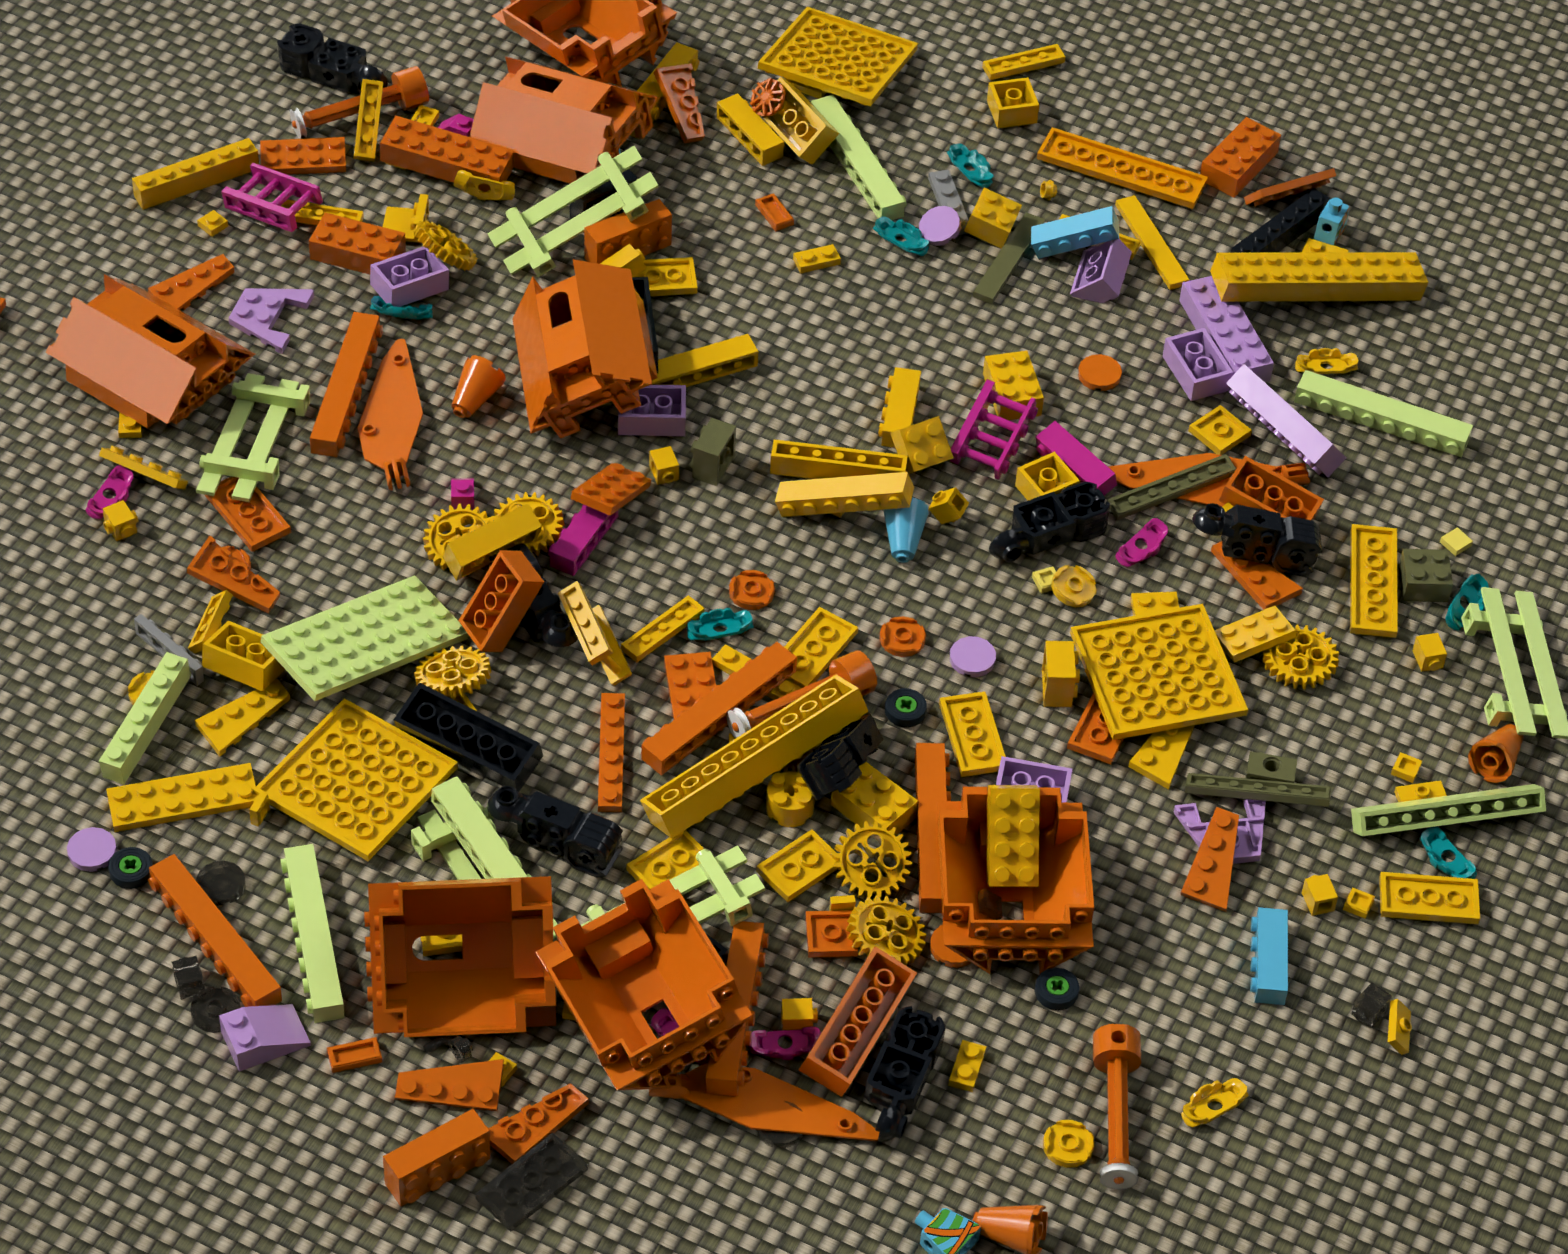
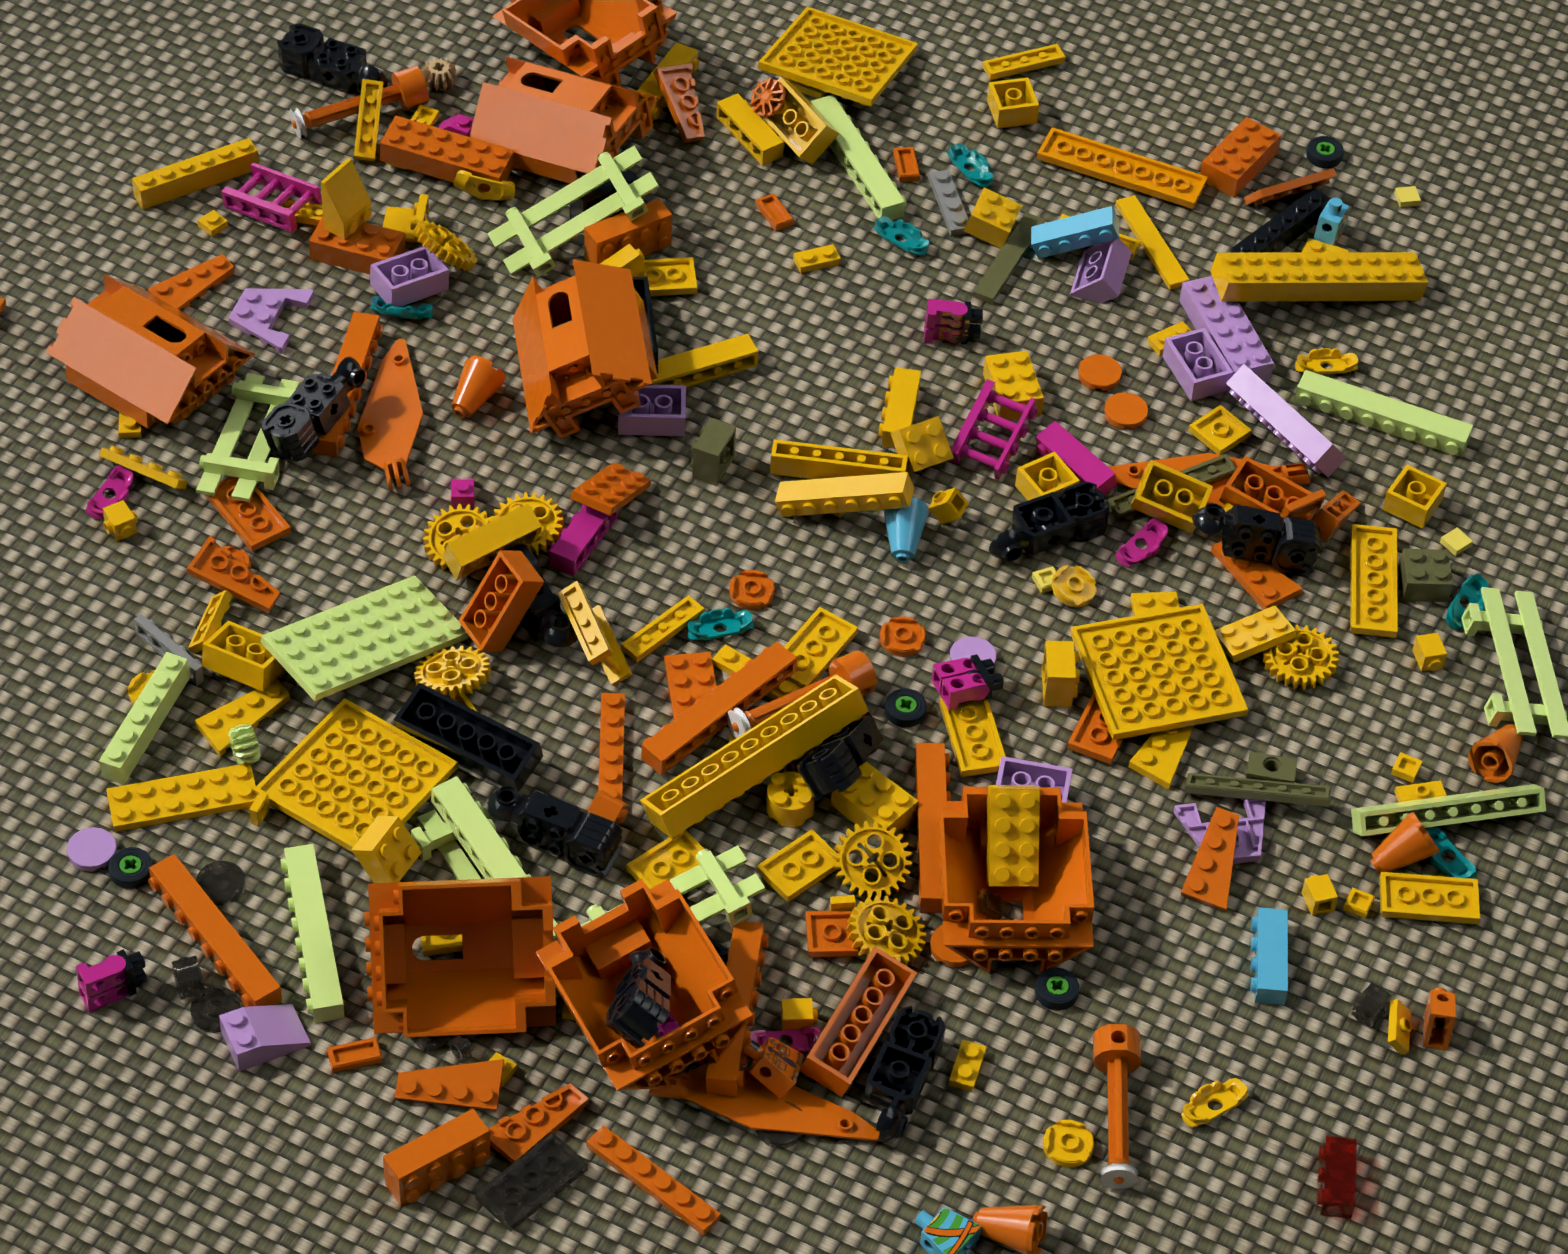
orange plate [260,137,346,175] -> none
yellow brick [649,446,679,485] -> none
lavender tile [919,206,961,246] -> none
yellow plate [1040,180,1057,201] -> none
none -> dark pink hips [76,949,147,1013]
none -> yellowish green gear [228,724,261,765]
none -> black brick [261,357,365,462]
none -> yellow slope [321,158,372,240]
none -> yellow brick [352,816,422,883]
none -> tan gear [422,57,457,91]
none -> orange plate [586,1125,721,1236]
none -> orange brick [587,791,629,824]
none -> black brick [606,947,671,1049]
none -> orange torso [743,1037,804,1098]
none -> orange tile [893,147,920,182]
none -> hips [924,299,983,345]
none -> dark pink hips [932,654,1004,710]
none -> orange tile [1104,392,1148,429]
none -> yellow brick [1130,460,1213,534]
none -> yellow plate [1147,321,1192,356]
none -> orange tile [1281,489,1326,518]
none -> black bush [1306,136,1344,168]
none -> orange slope [1313,490,1361,542]
none -> clear red brick [1316,1136,1357,1219]
none -> orange cone [1370,812,1440,873]
none -> yellow brick [1382,465,1447,529]
none -> light yellow tile [1394,186,1421,208]
none -> orange torso [1423,987,1456,1050]

